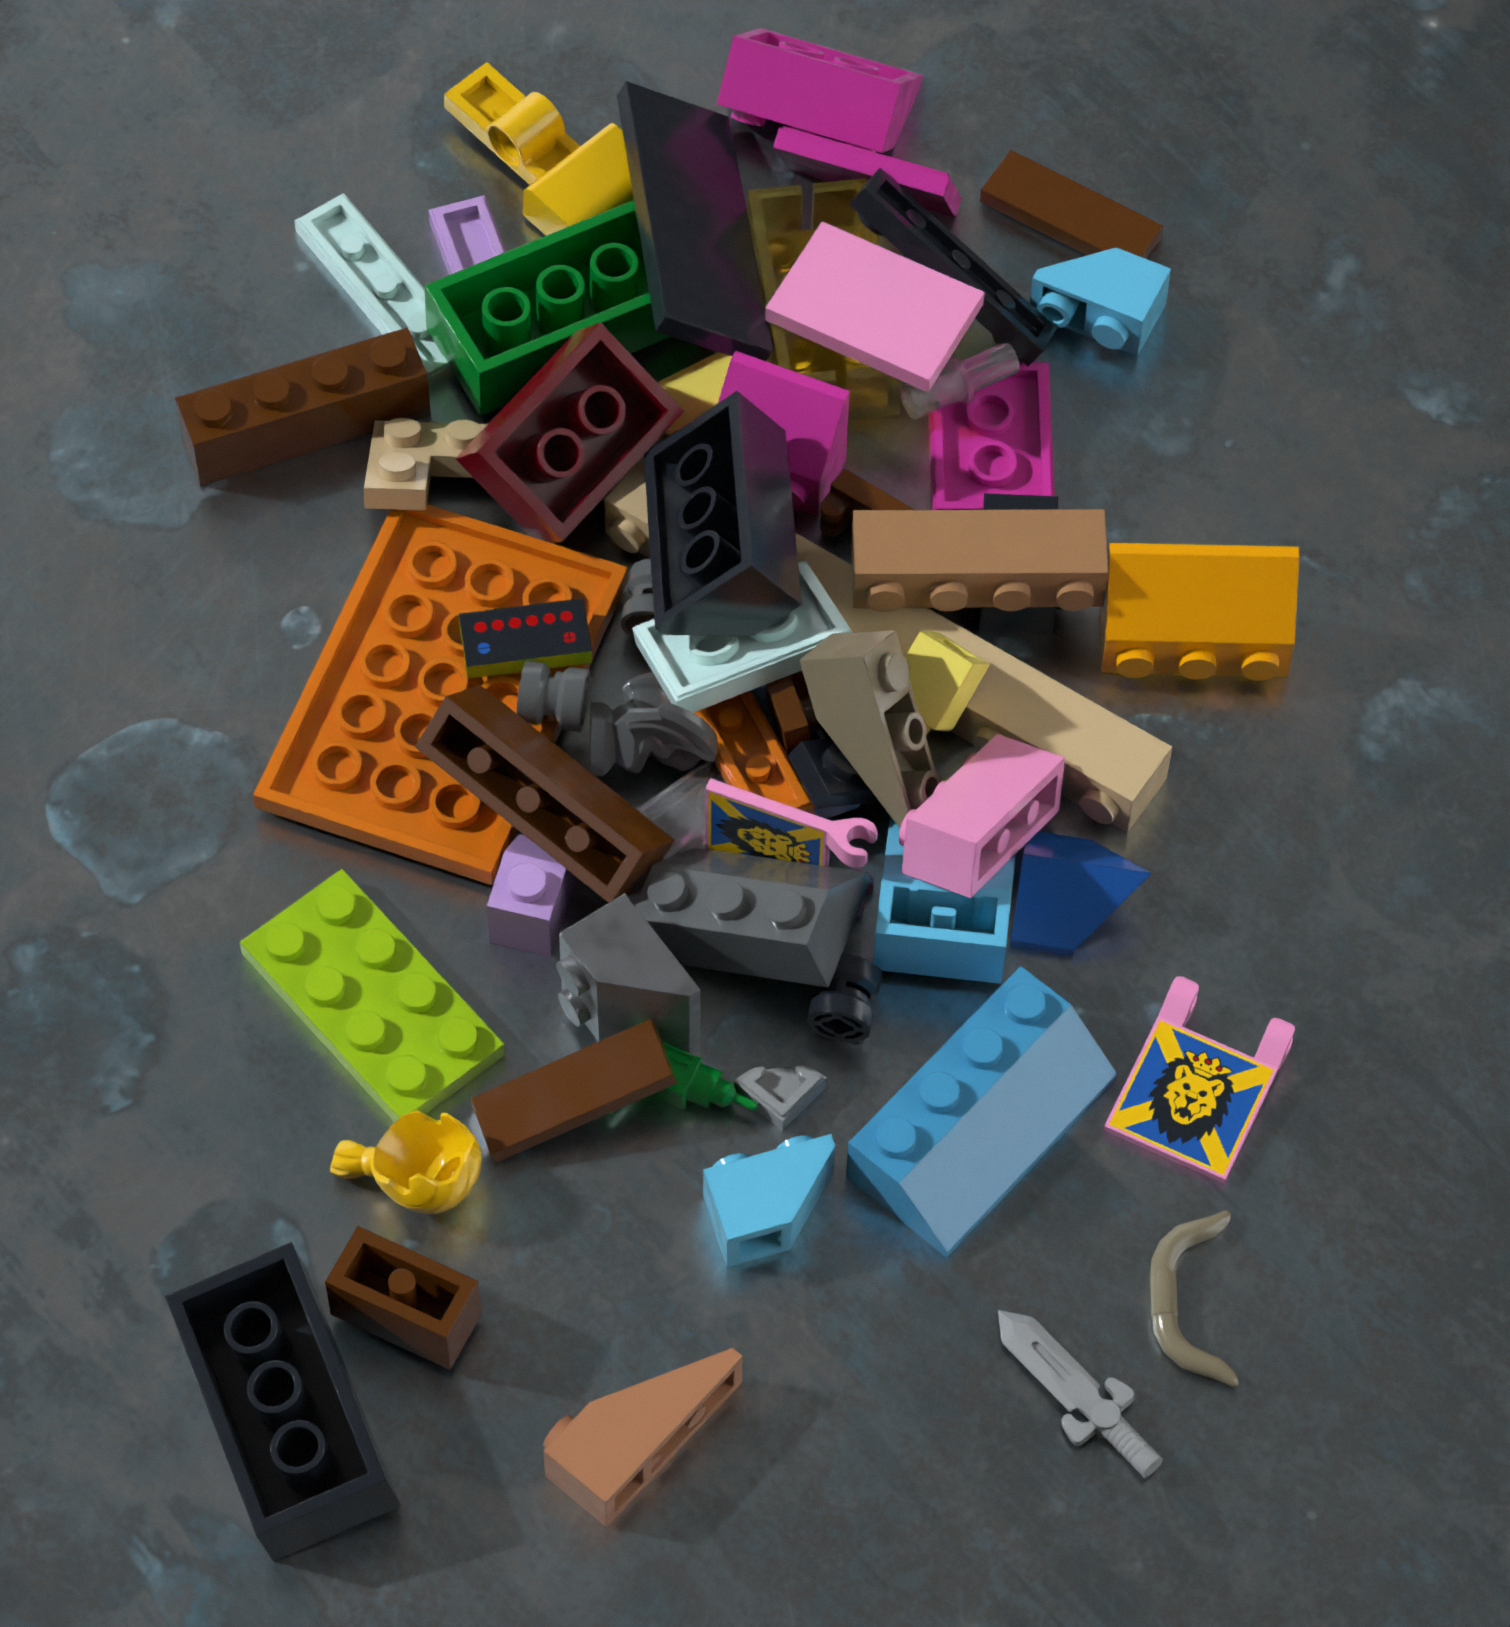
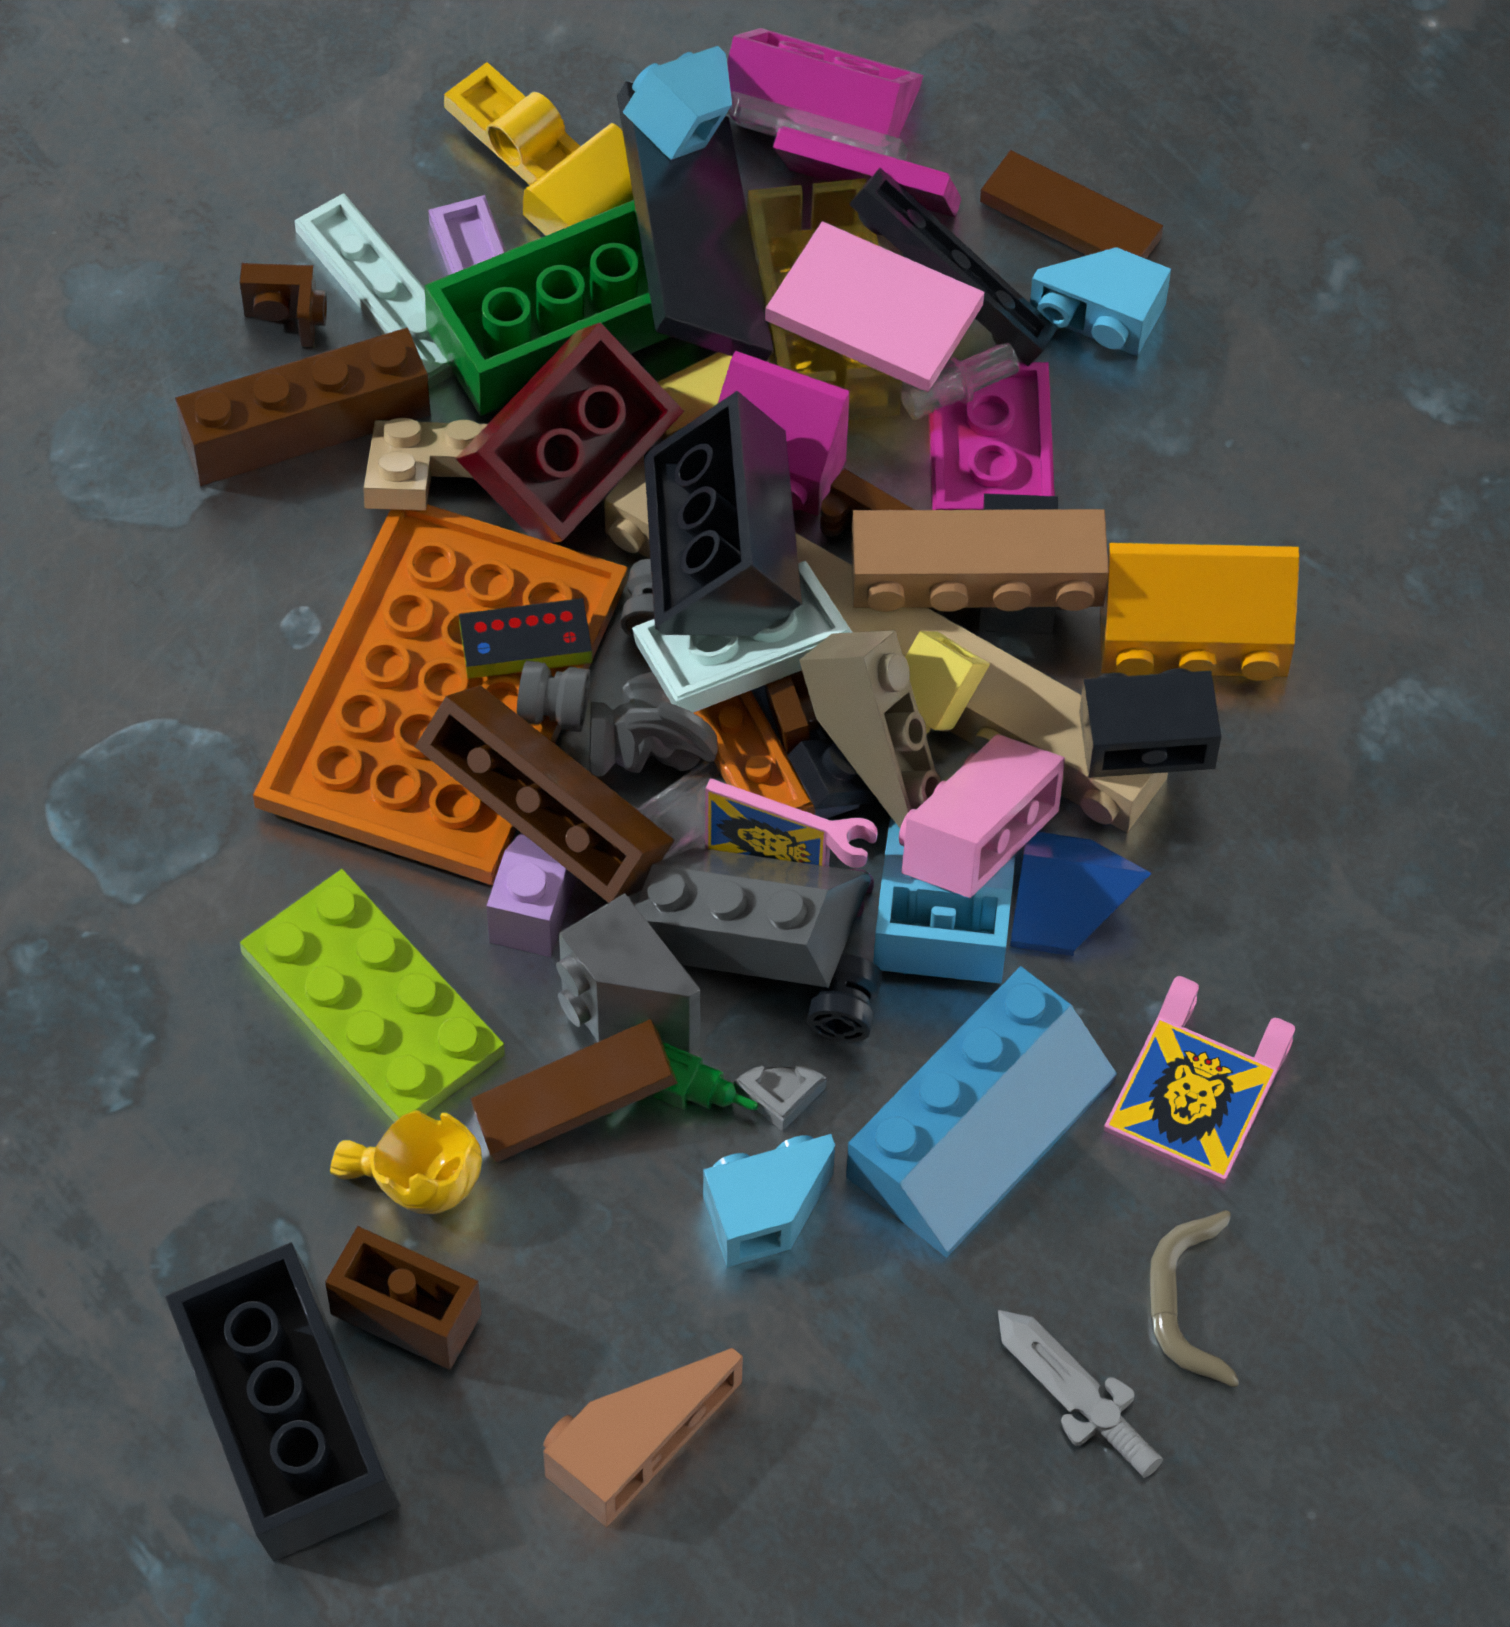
none -> reddish brown bracket [239,263,327,347]
none -> medium azure slope [623,46,732,160]
none -> clear tile [728,91,909,161]
none -> black brick [1079,668,1222,778]

